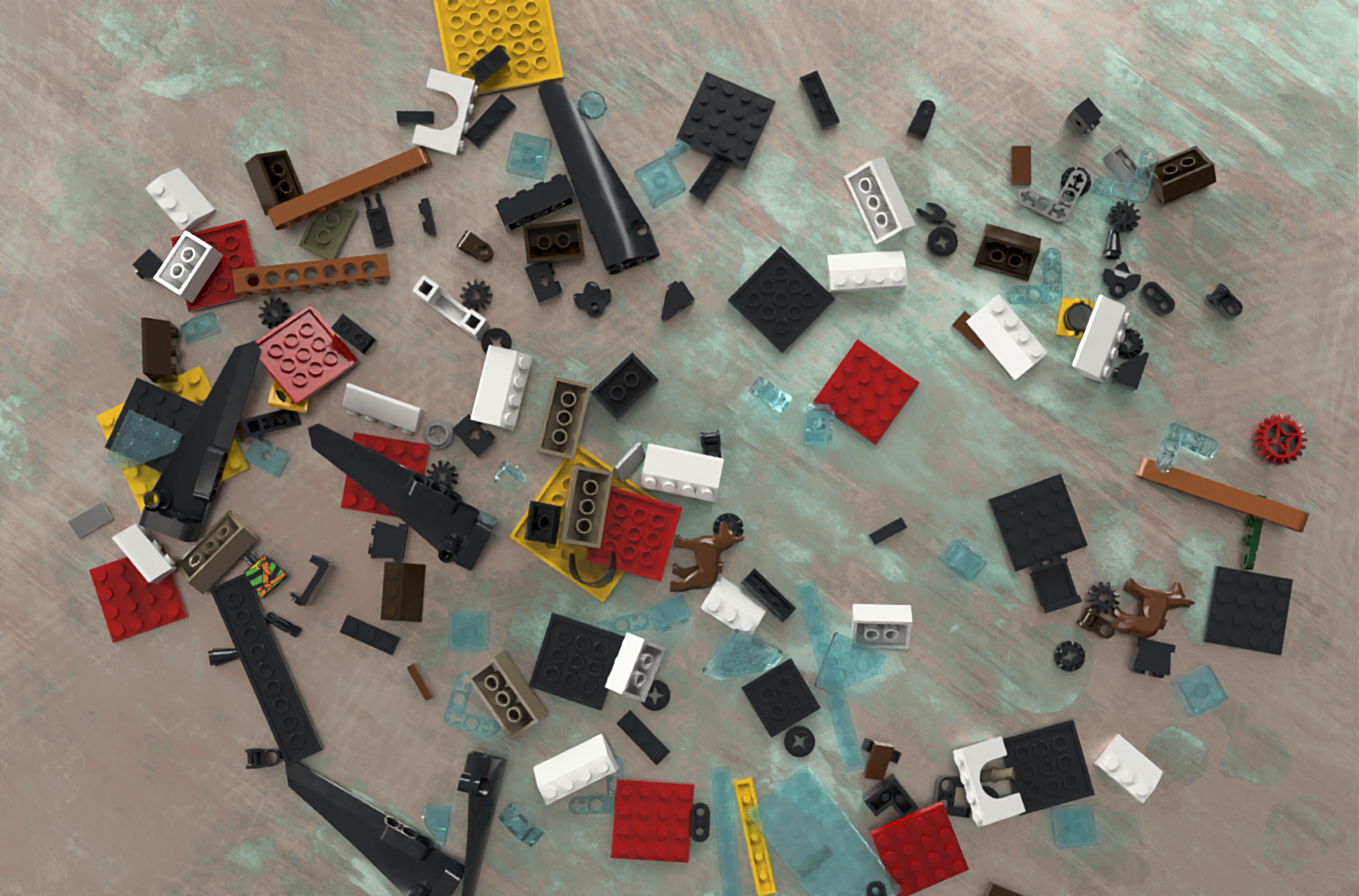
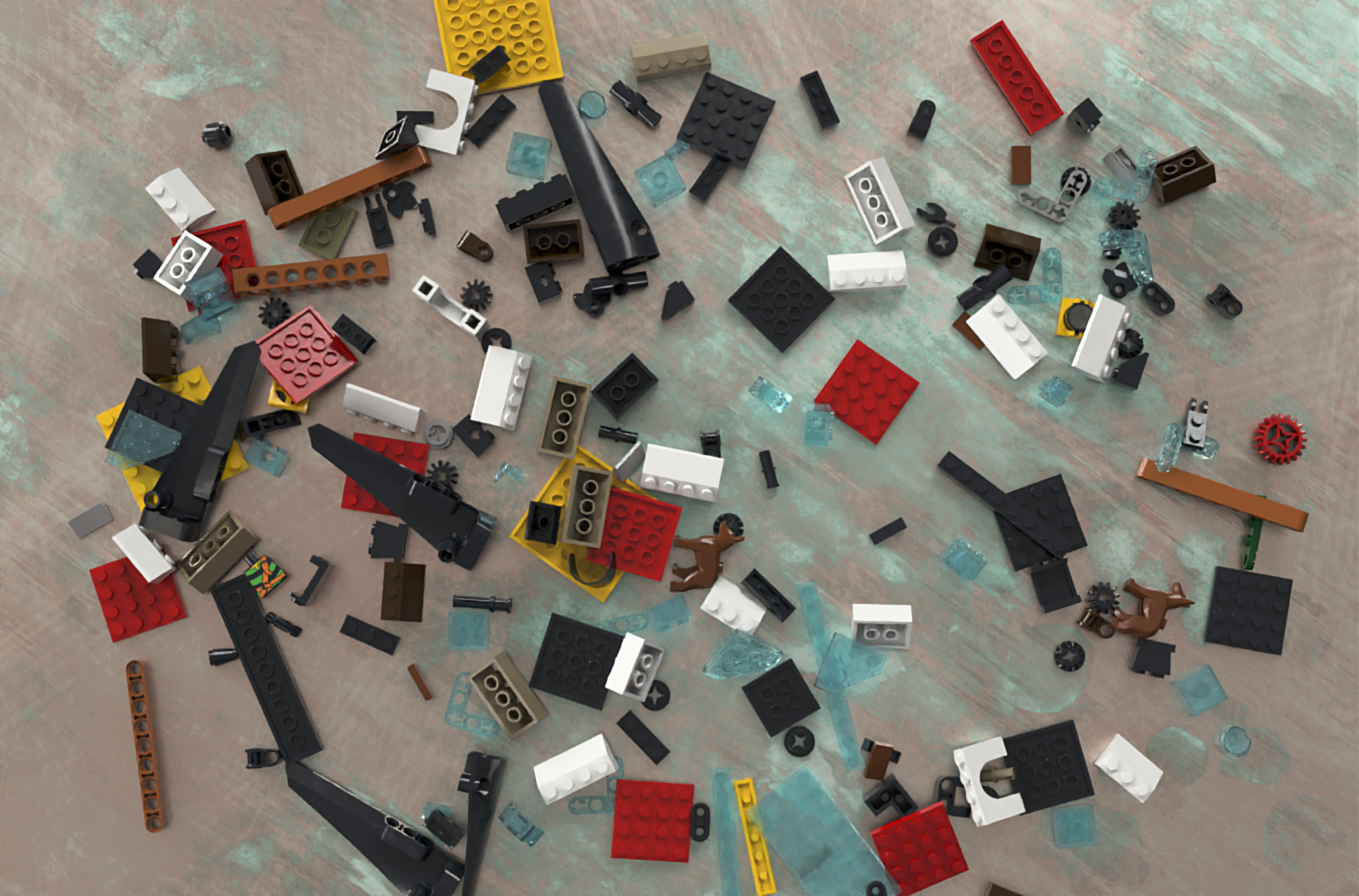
none -> dark orange beam [126,660,167,833]
none -> clear light blue brick [184,267,238,323]
none -> black head [201,122,232,148]
none -> black slope [374,116,419,160]
none -> black plate [382,181,418,218]
none -> black hinge [422,808,466,850]
none -> black pin [453,595,512,614]
none -> black piece [588,270,648,296]
none -> black pin [598,425,638,445]
none -> black piece [609,79,663,129]
none -> dark tan slope [630,32,711,82]
none -> black axle [759,450,779,489]
none -> black plate [937,451,1073,561]
none -> black piece [956,265,1013,311]
none -> red plate [970,20,1064,135]
none -> clear light blue brick [1038,375,1074,408]
none -> clear light blue beam [1099,229,1153,286]
none -> hinge [1183,398,1208,450]
none -> clear light blue hair [1220,726,1251,757]

